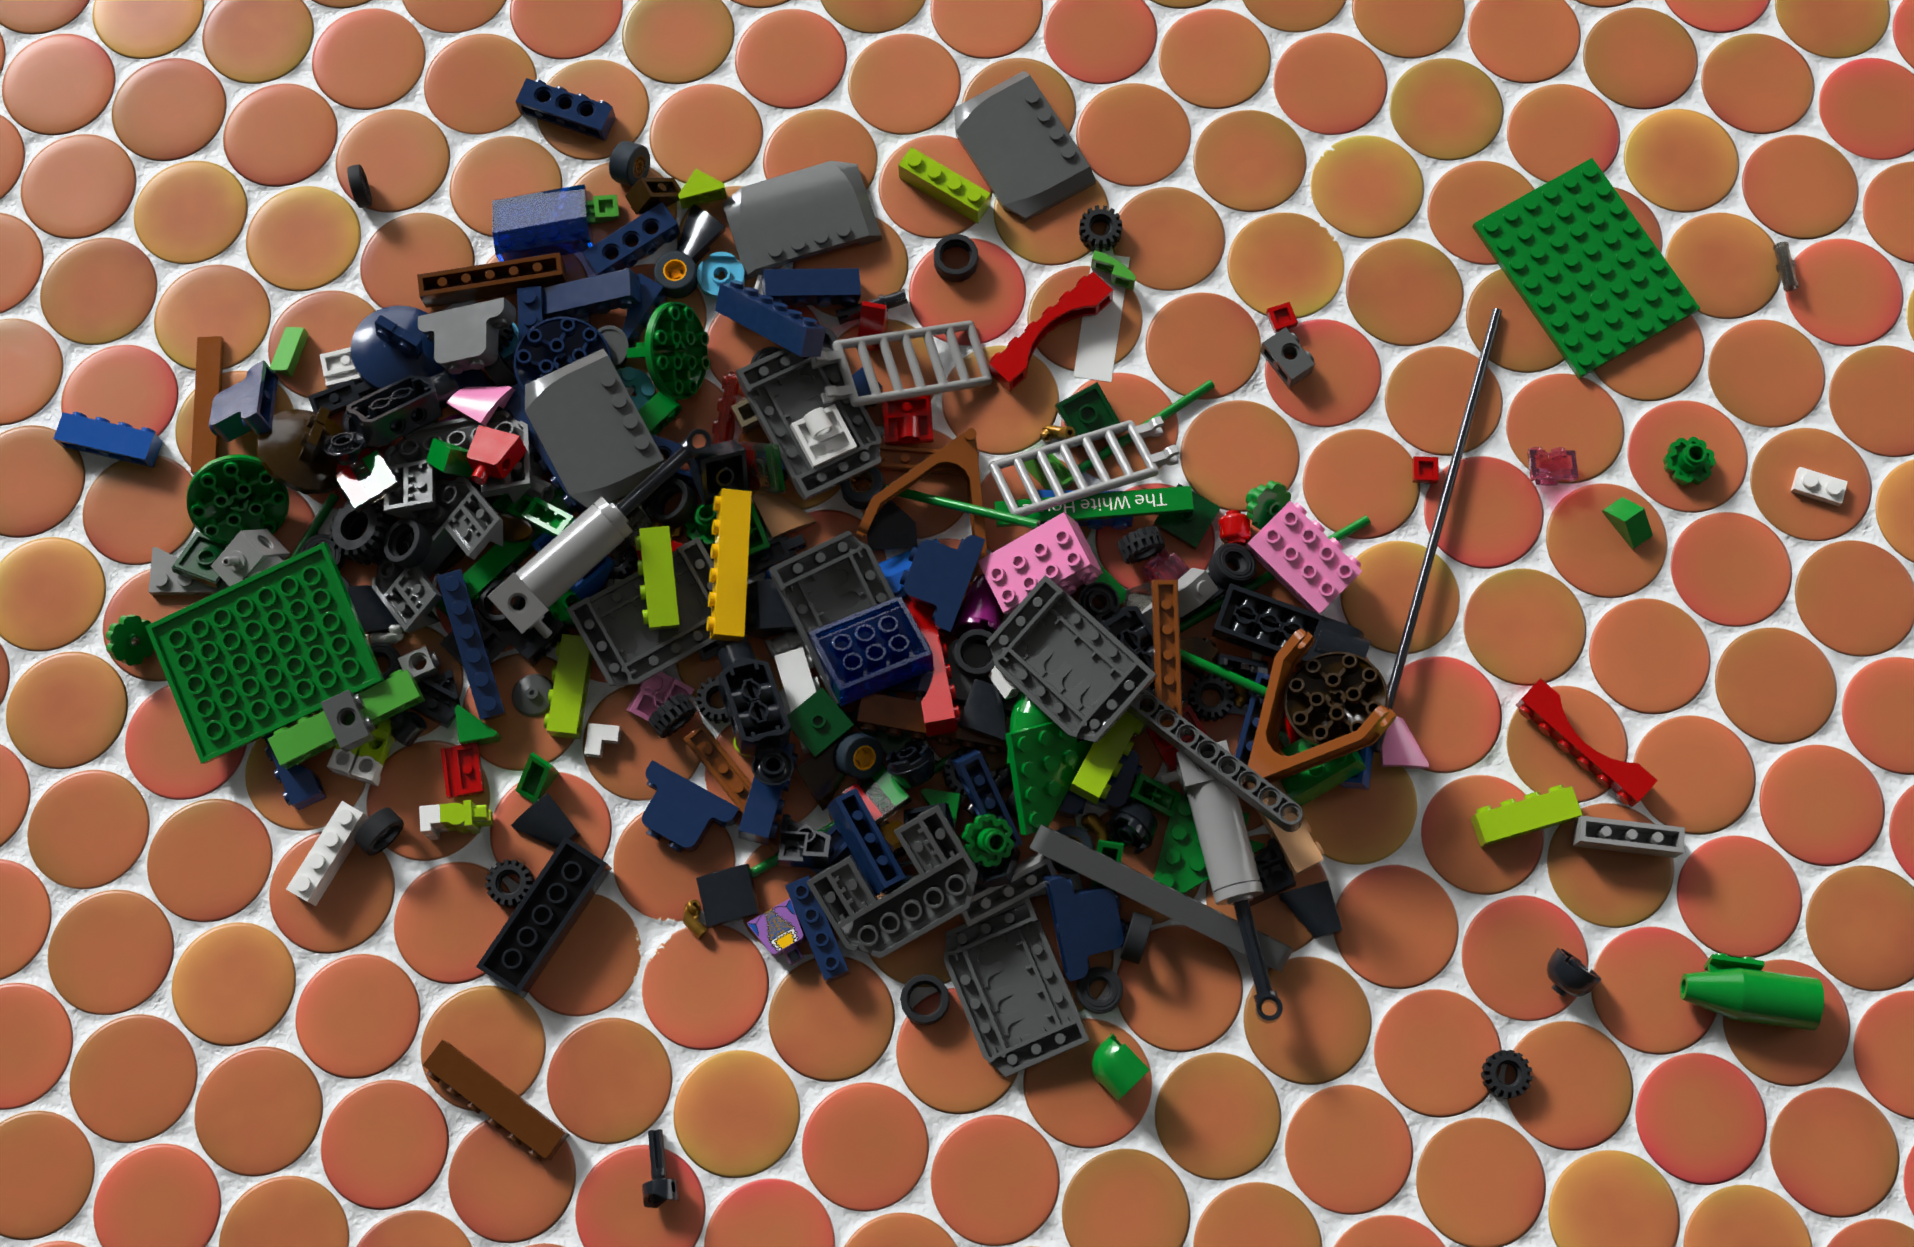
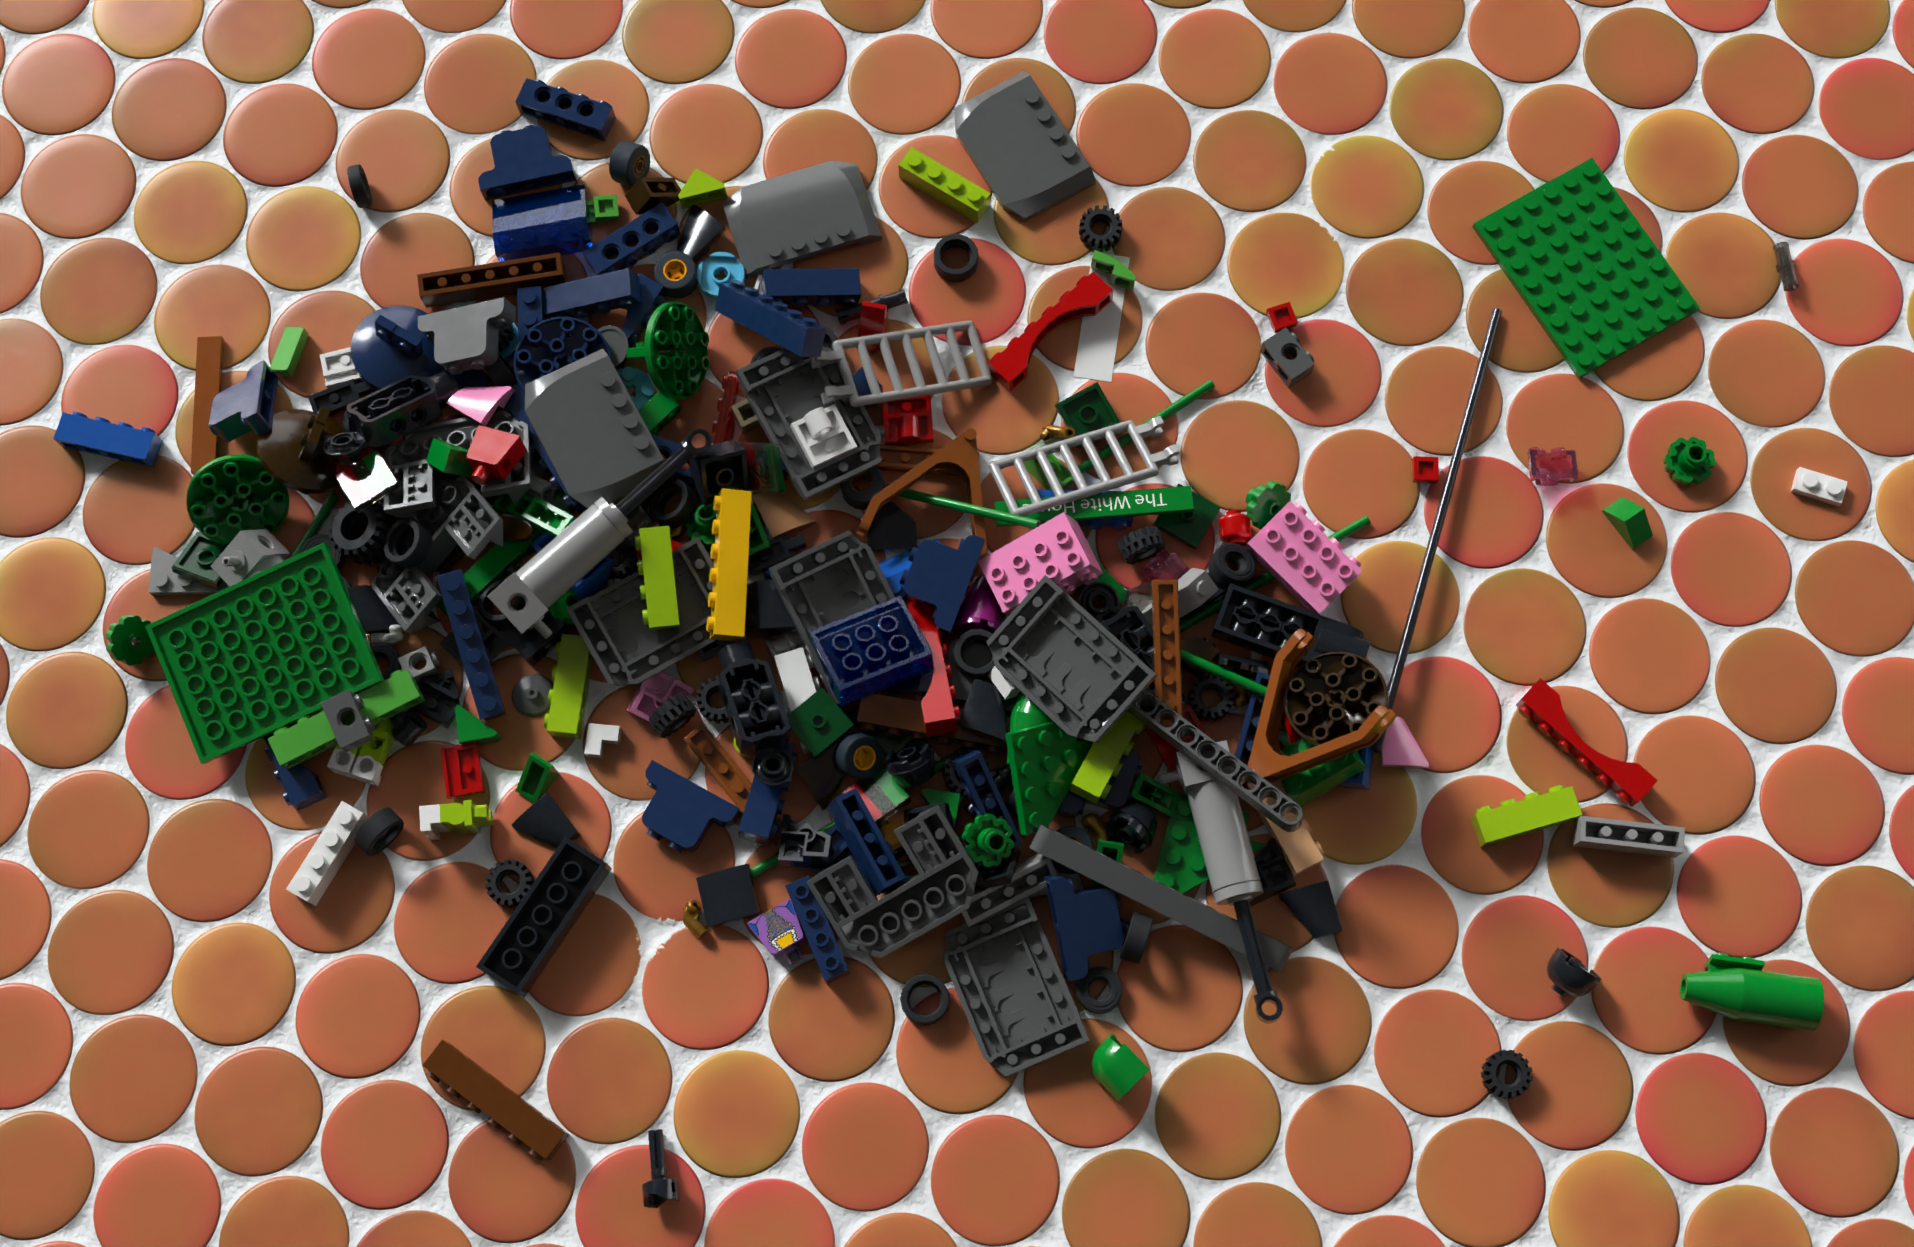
none -> dark blue brick [478,125,577,200]

